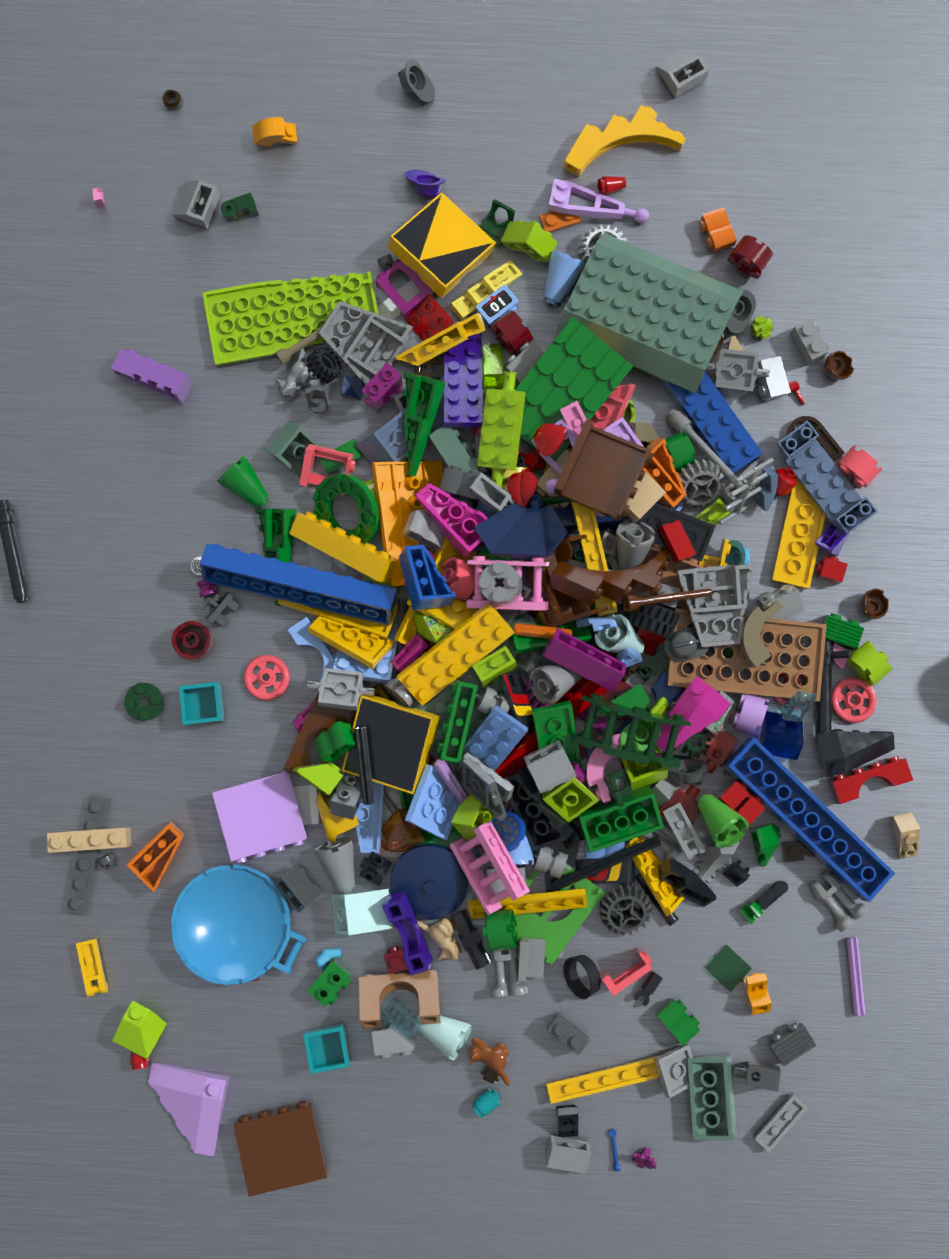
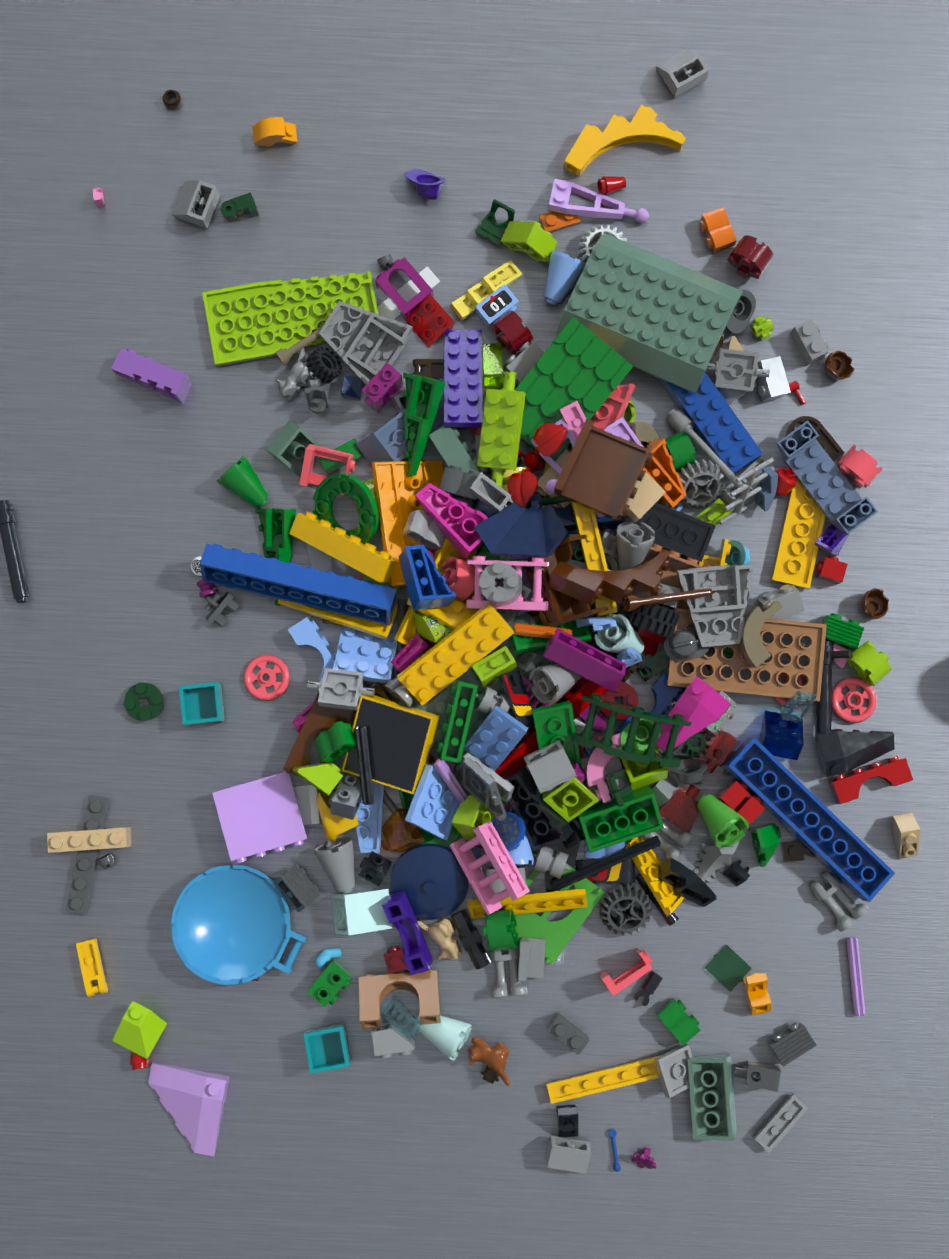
orange wedge [126,820,184,892] -> none
dark red brick [171,621,214,661] -> none
reddish brown panel [234,1101,328,1197] -> none
yellow wing [308,616,395,669] -> none
yellow tile [387,192,496,299] -> none
yellow wedge [395,313,486,366] -> none
dark grey piece [398,59,435,102] -> none
teal brick [471,1088,501,1118] -> none
black tyre [563,955,601,999] -> none
green slope [595,684,652,718] -> none
lime slope [647,697,669,715] -> none
red panel [658,520,696,564] -> none
light grey plate [662,803,706,861] -> none
lavender brick [732,694,769,737] -> none
piece [739,881,789,925] -> none

